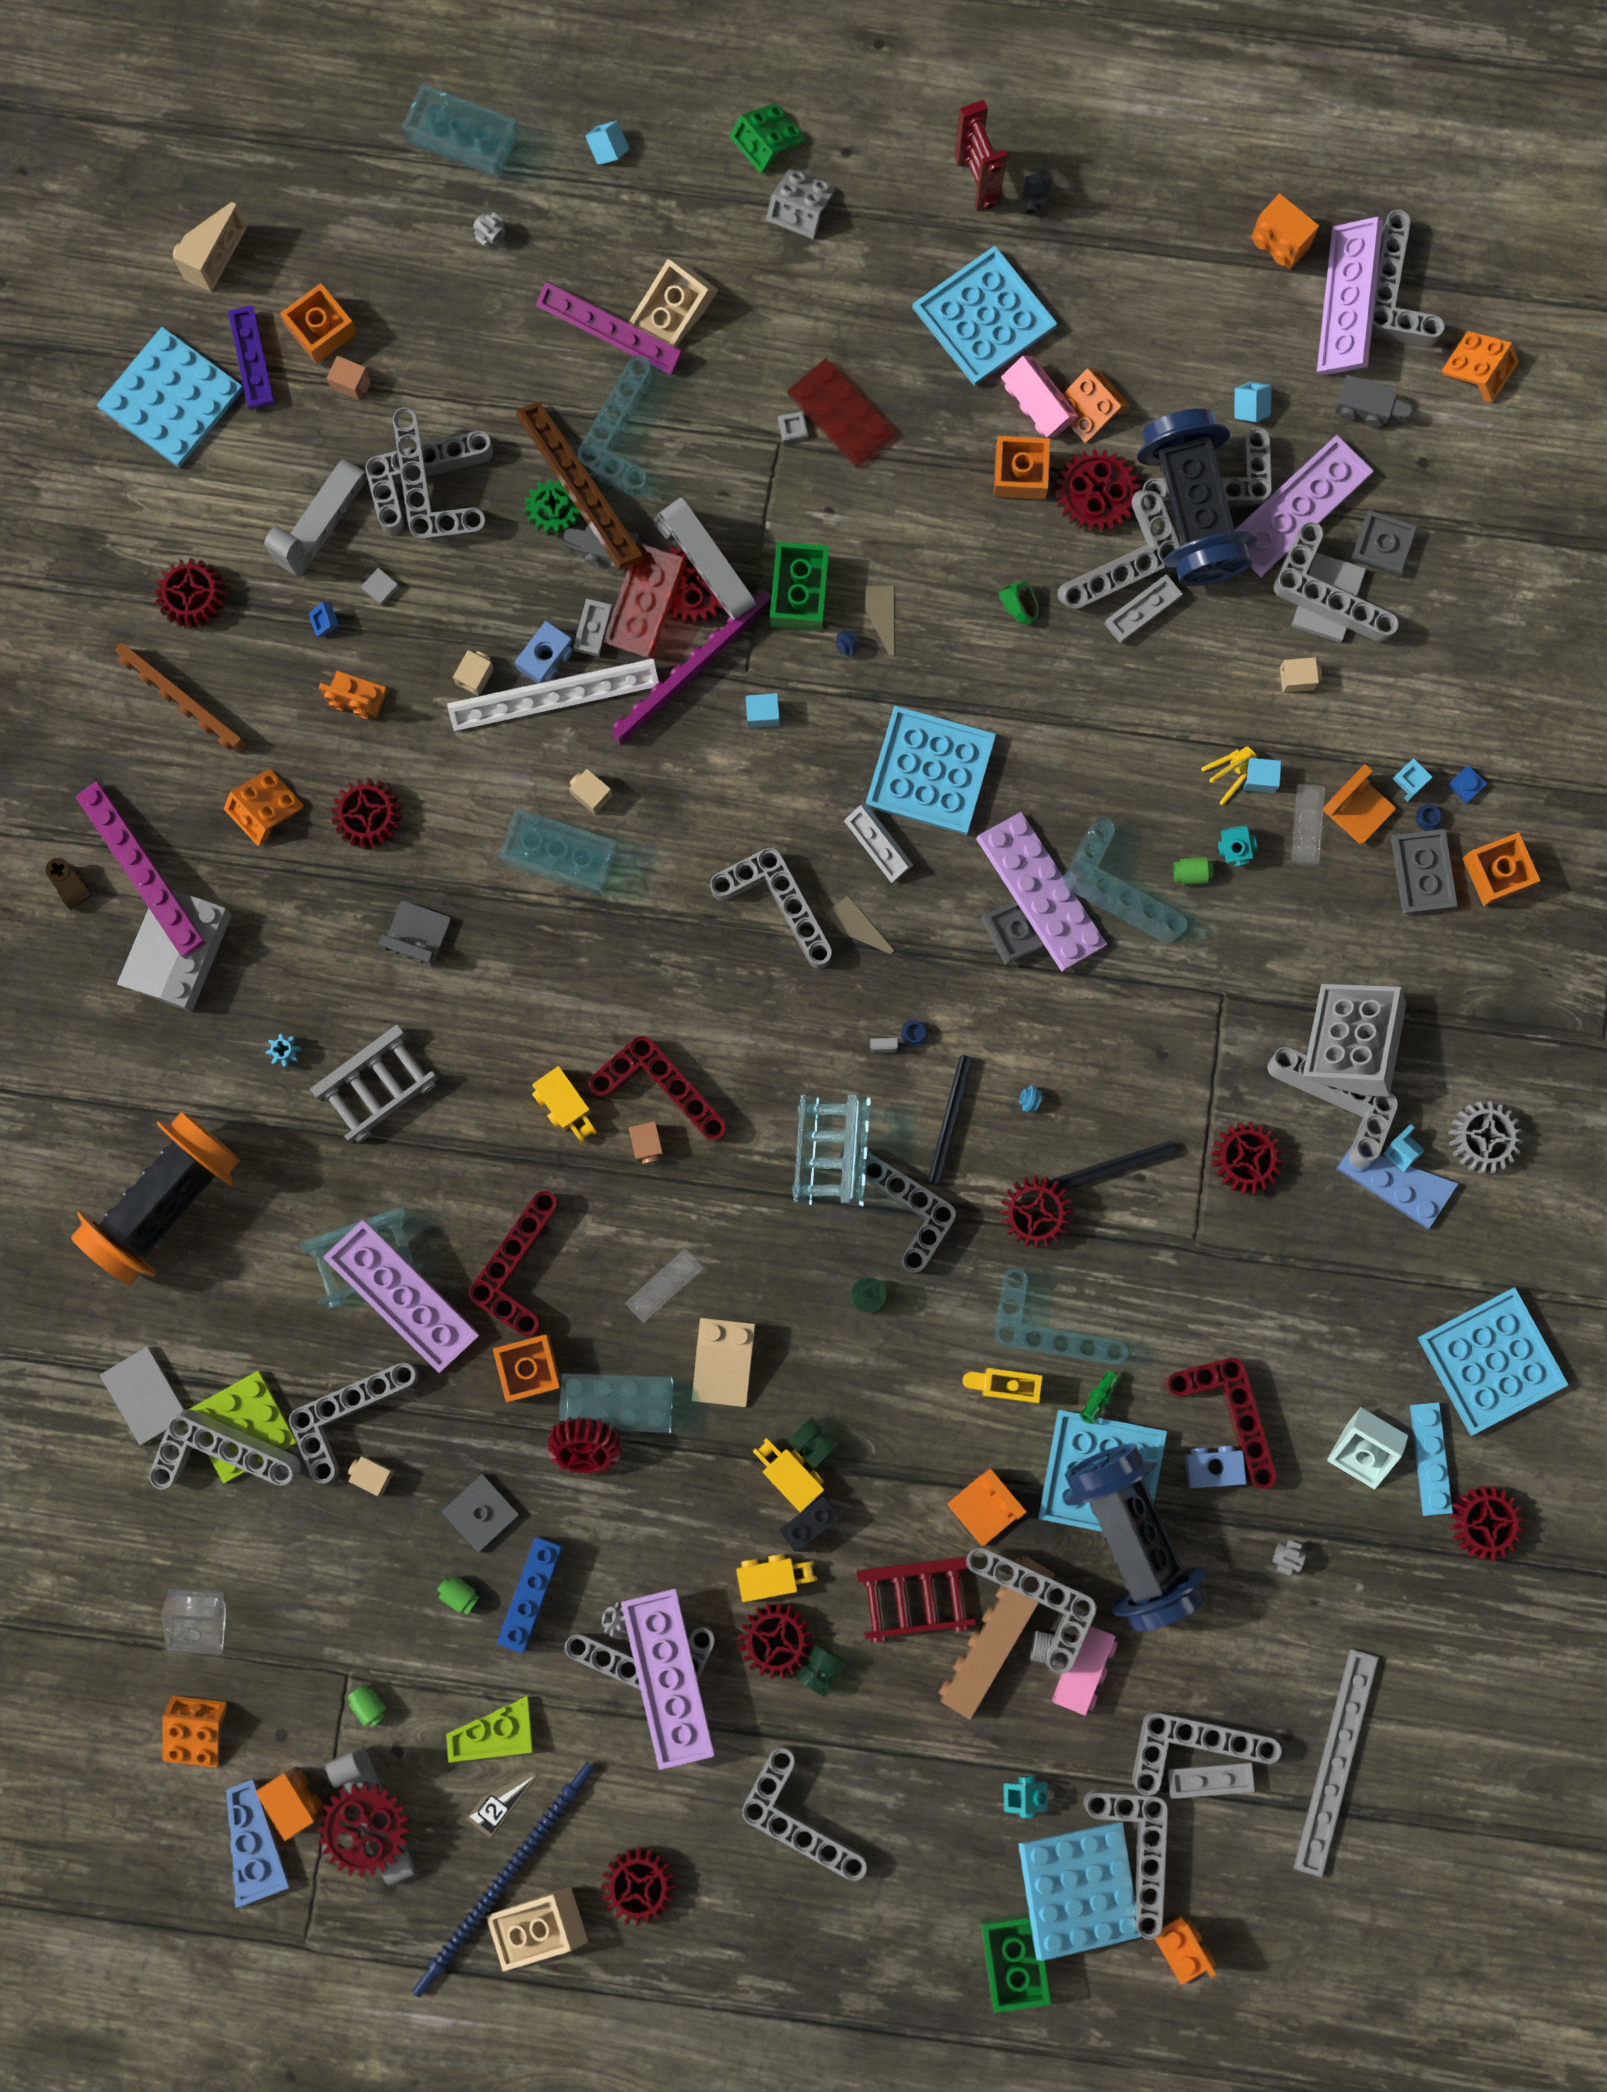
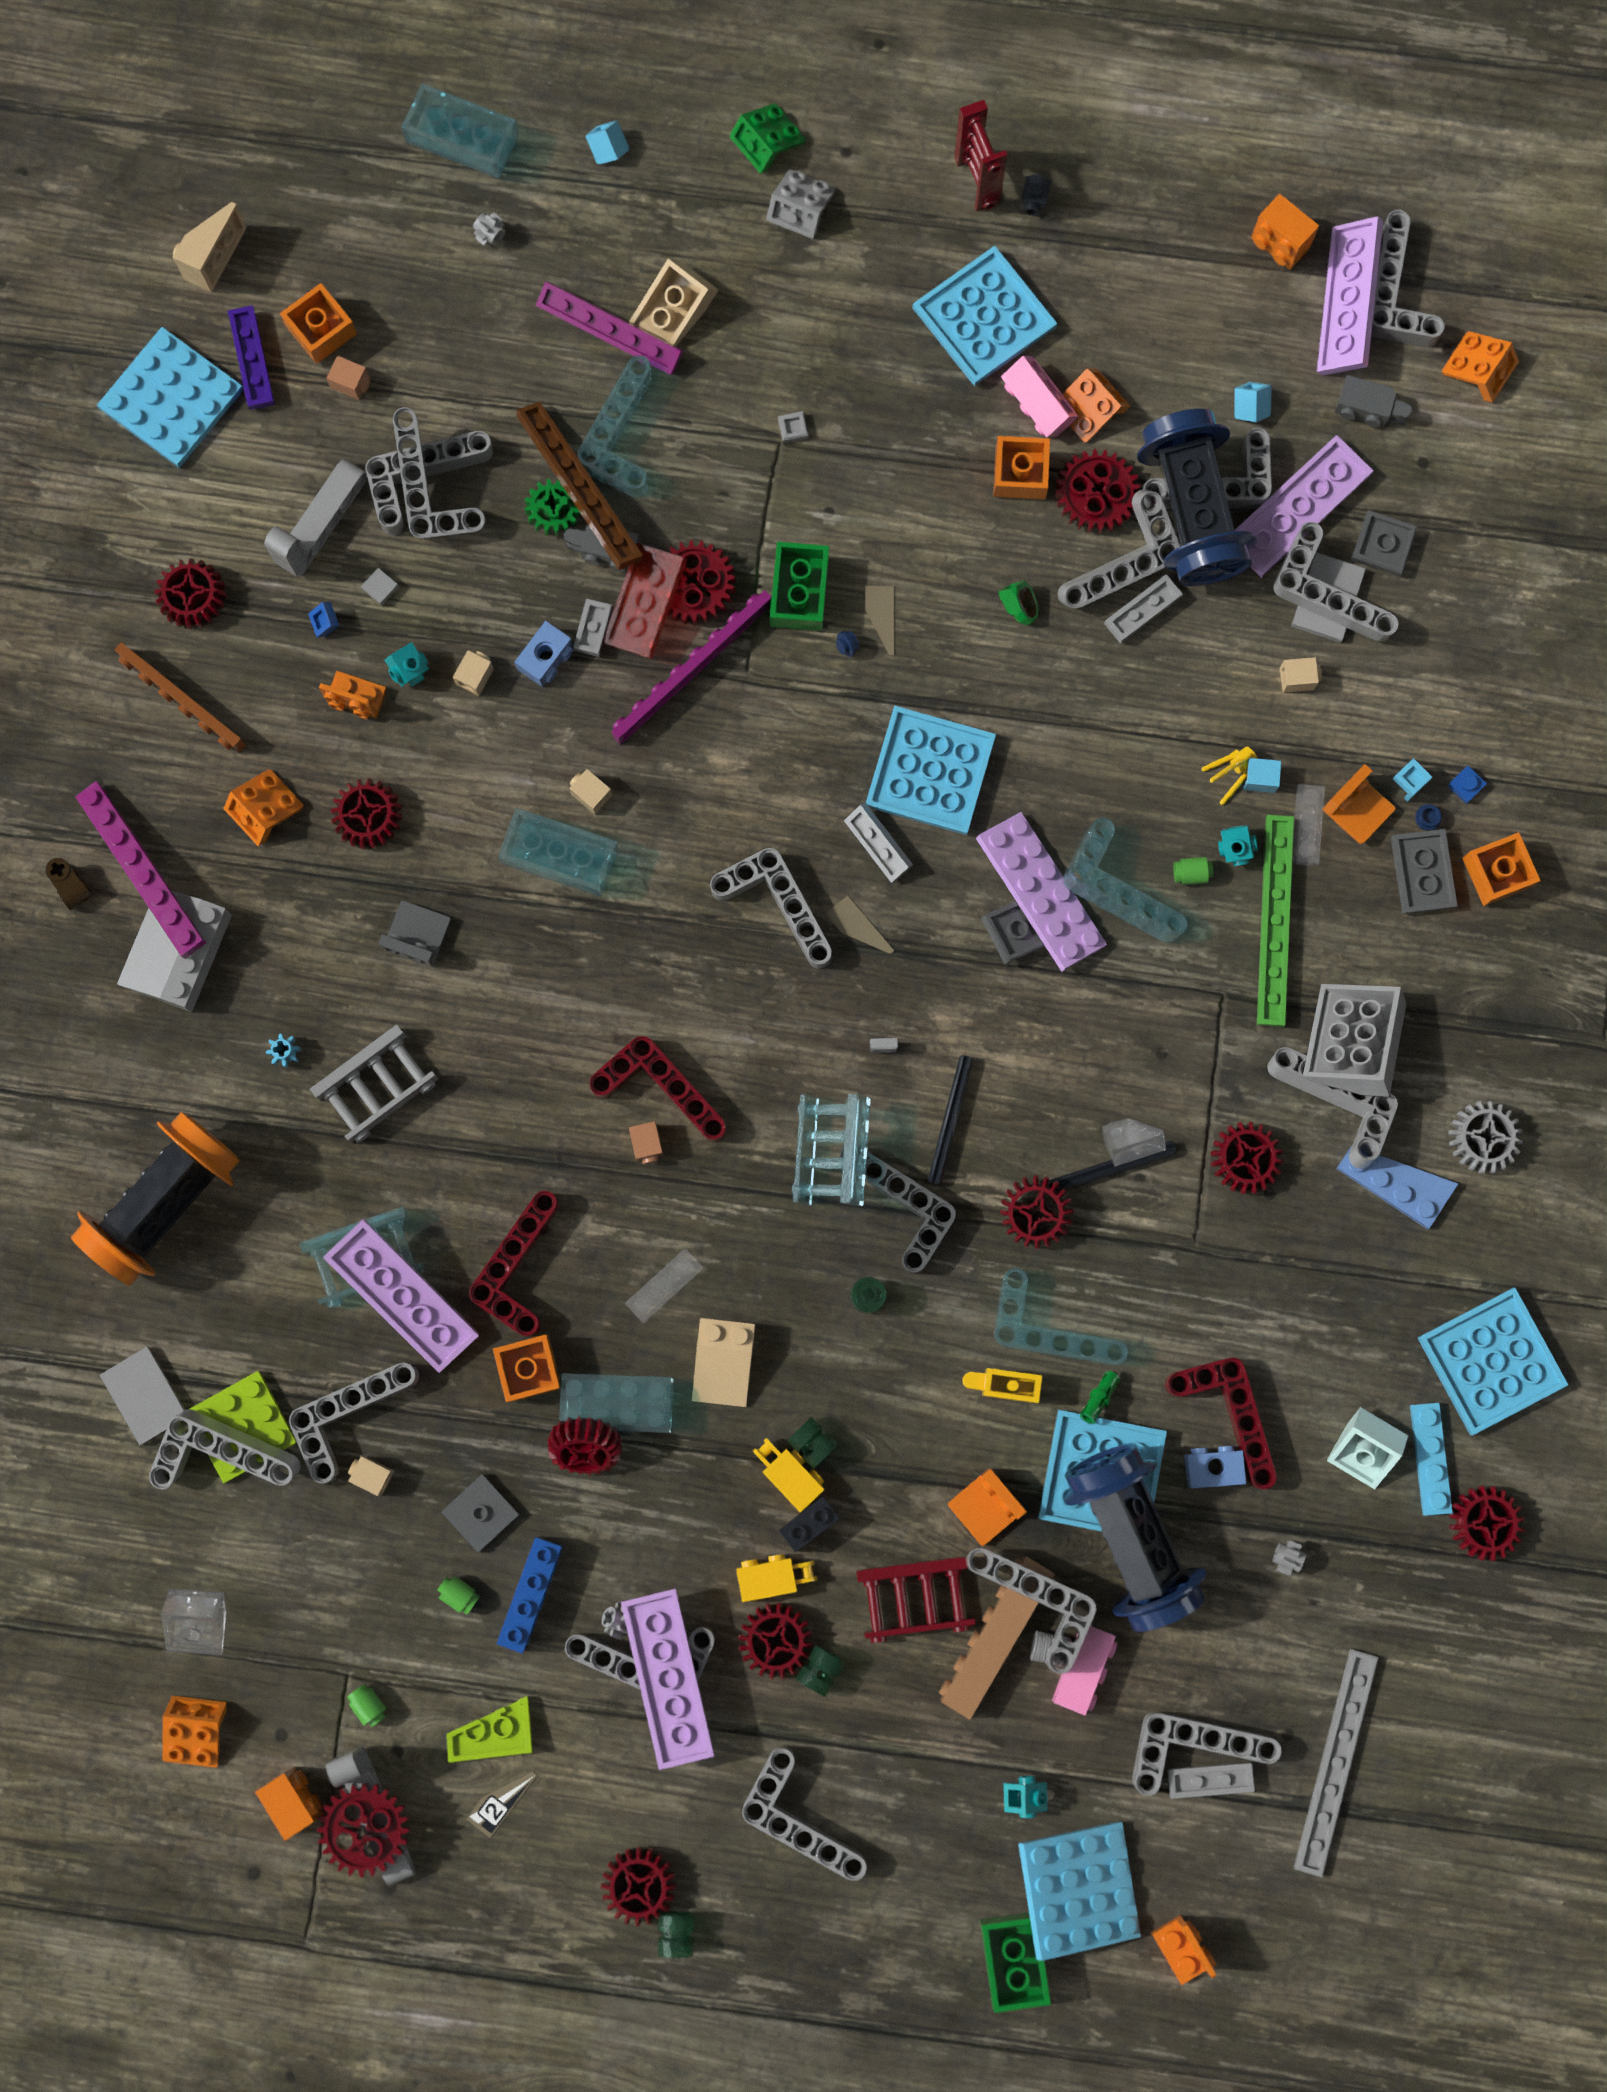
medium blue wing [226,1778,291,1908] -> none
dark blue hose [412,1762,595,1998] -> none
white plate [447,659,659,731] -> none
tan slope [486,1886,588,1971] -> none
yellow brick [532,1066,597,1143] -> none
light grey beam [654,497,756,620] -> none
medium azure panel [746,693,779,728] -> none
clear red plate [787,358,894,468] -> none
dark blue plate [901,1020,928,1047] -> none
dark azure plate [1019,1085,1042,1112] -> none
light grey beam [1083,1790,1168,1940] -> none
medium azure panel [1384,1124,1424,1172] -> none
none -> teal brick [384,642,429,687]
none -> clear green wheel [658,1911,694,1958]
none -> clear slope [1102,1118,1166,1166]
none -> bright green plate [1257,815,1294,1027]

